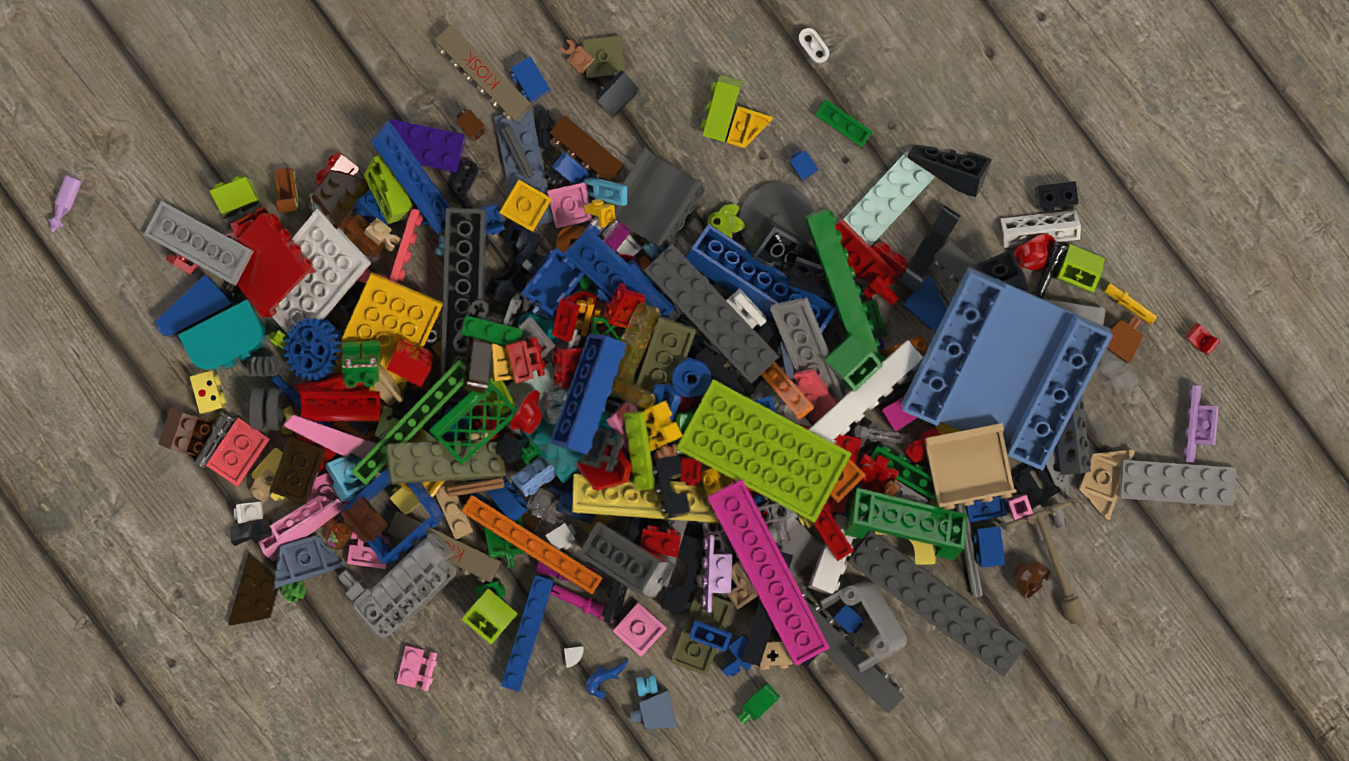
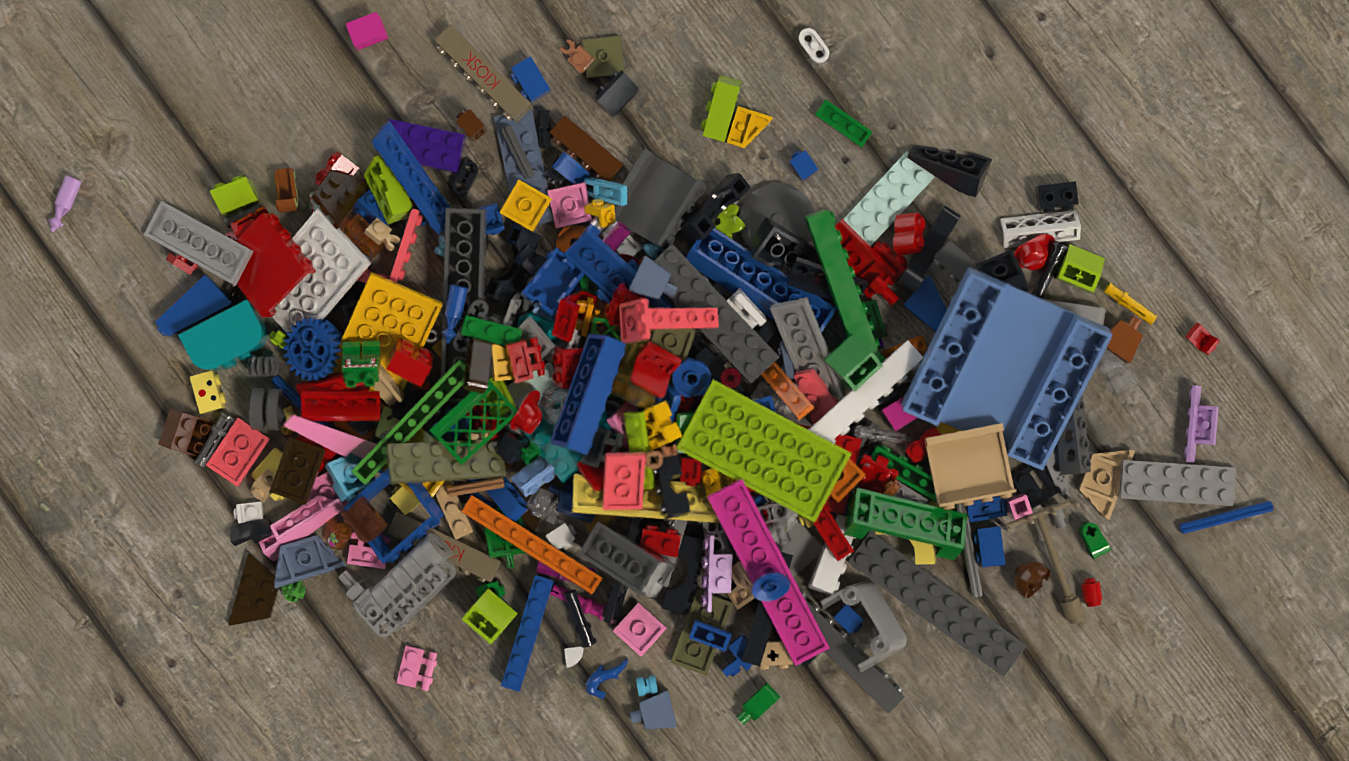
none -> dark pink piece [345,12,388,51]
none -> blue wheel [442,285,468,344]
none -> black pin [564,589,597,648]
none -> coral plate [602,453,646,510]
none -> coral bracket [619,299,719,343]
none -> sand blue torso [629,256,678,300]
none -> red bracket [630,341,682,398]
none -> medium nougat bush [645,450,663,469]
none -> black arch [681,173,751,241]
none -> dark red wheel [721,368,741,388]
none -> blue dish [752,573,790,601]
none -> red brick [893,212,925,255]
none -> green piece [1079,522,1111,560]
none -> red brick [1081,578,1103,607]
none -> blue axle [1179,501,1273,534]

